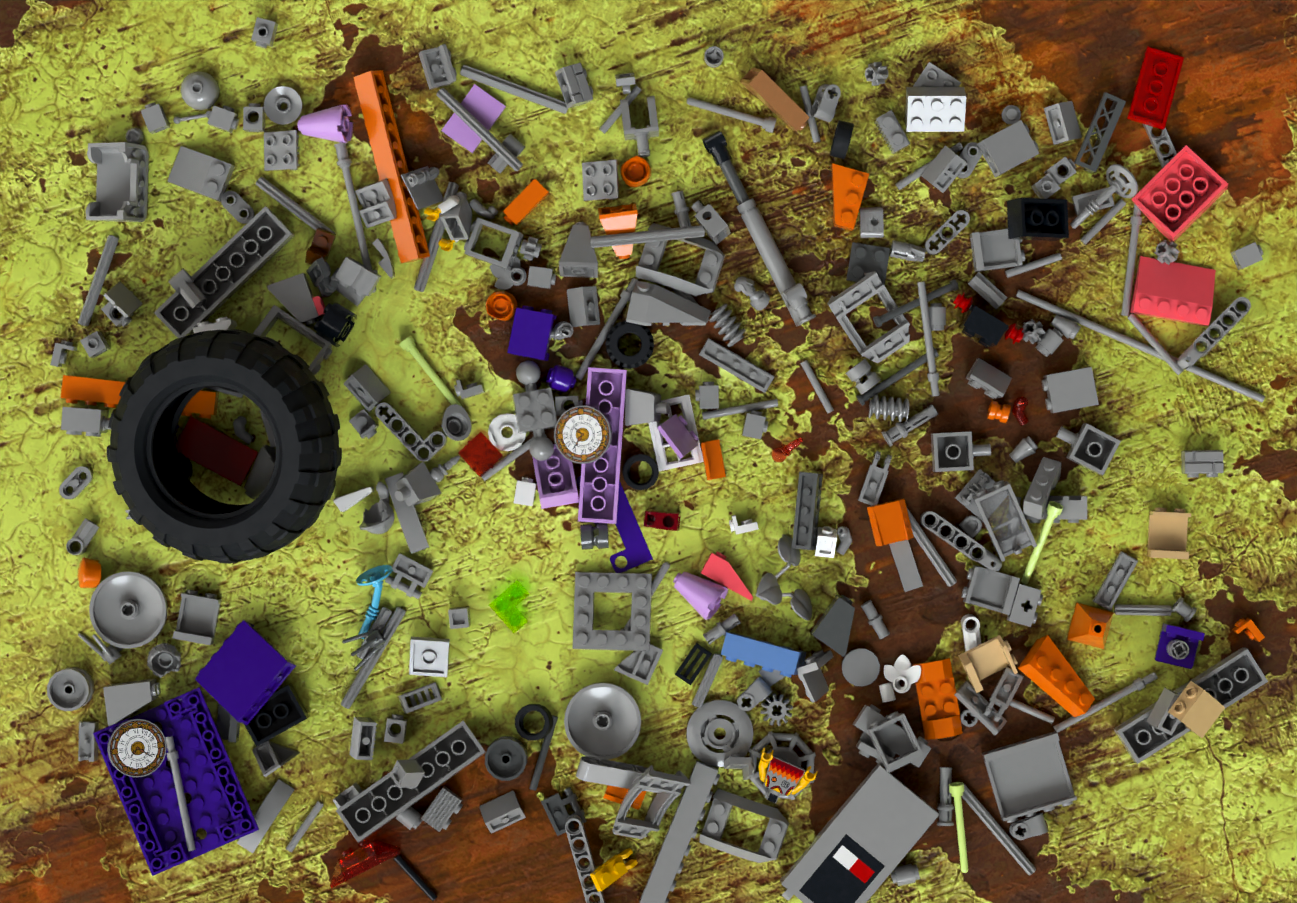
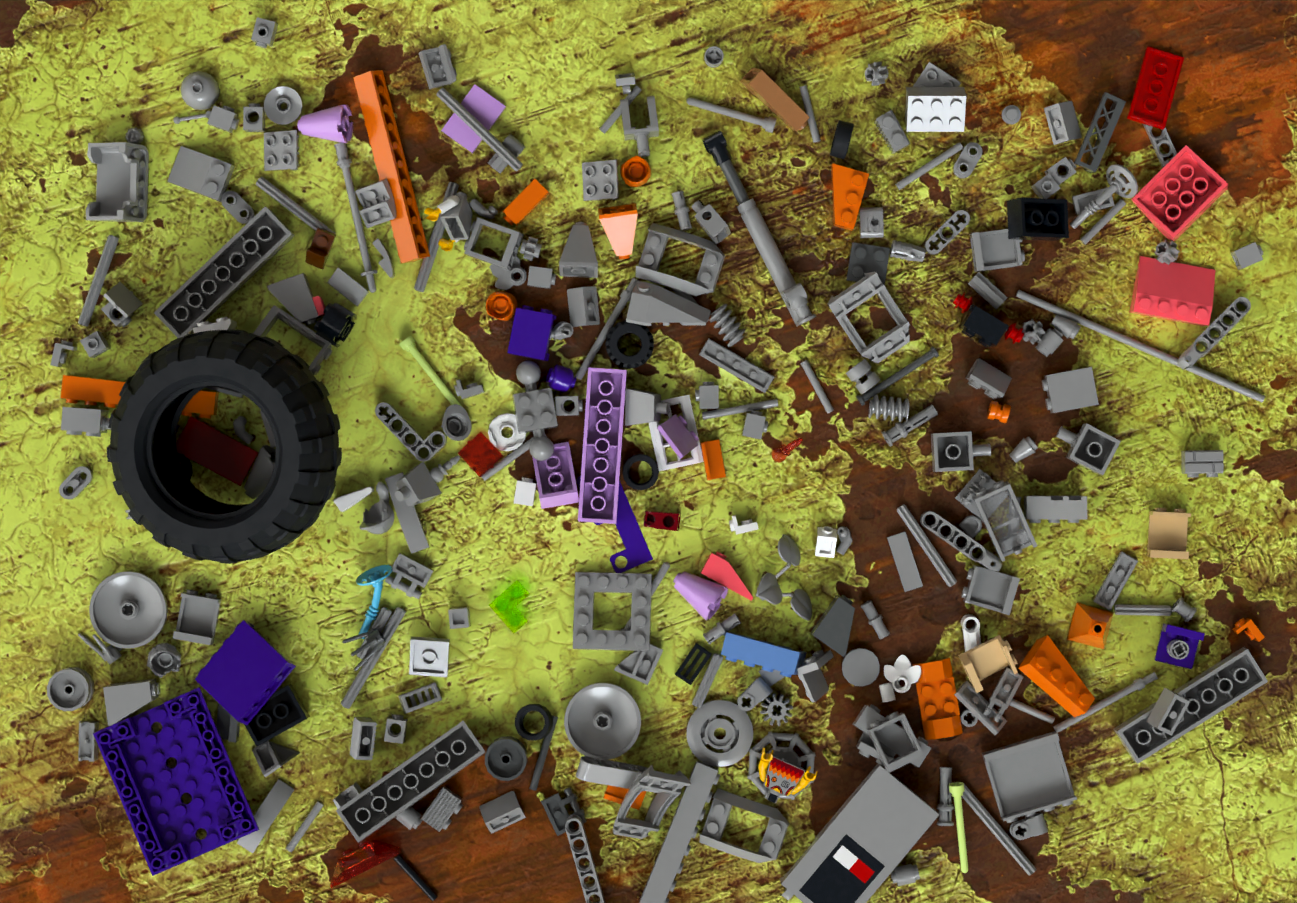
light grey piece [66,518,100,555] -> none
orange hair [78,557,102,588] -> none
tile [107,719,167,777] -> none
light grey brick [141,102,170,134] -> none
light grey bar [165,736,196,851] -> none
light grey piece [168,269,207,309] -> none
dark grey plate [306,257,338,298] -> none
light grey brick [335,257,381,298] -> none
light grey panel [344,365,391,412] -> none
light grey bracket [349,409,379,439] -> none
light grey panel [390,760,425,788] -> none
light grey hinge [401,166,444,210] -> none
light grey axle [460,65,568,114] -> none
tile [554,406,612,464] -> none
light grey brick [555,63,593,109] -> none
dark grey wheel [580,523,609,550] -> none
light grey axle [590,225,705,248] -> none
yellow hinge [590,848,638,891] -> none
light grey bracket [724,754,754,780] -> none
light grey arm [734,276,770,311] -> none
dark grey fence [792,472,823,550] -> none
light grey piece [810,84,841,122] -> none
light grey hinge [858,451,892,506] -> none
orange slope [867,498,914,546] -> none
dark grey bar [873,279,959,327] -> none
light grey bar [917,281,940,396] -> none
light grey hinge [921,146,967,193] -> none
light grey brick [928,303,946,331] -> none
light grey panel [977,120,1040,178] -> none
light grey bar [1005,252,1062,278] -> none
light grey brick [1006,584,1043,627] -> none
clear red arm [1012,397,1029,426] -> none
yellowish green piece [1021,501,1063,585] -> none
light grey arch [1023,457,1061,520] -> none
light grey bar [1121,204,1142,316] -> none
light grey bar [1127,313,1184,375] -> none
tan panel [1168,681,1225,738] -> none

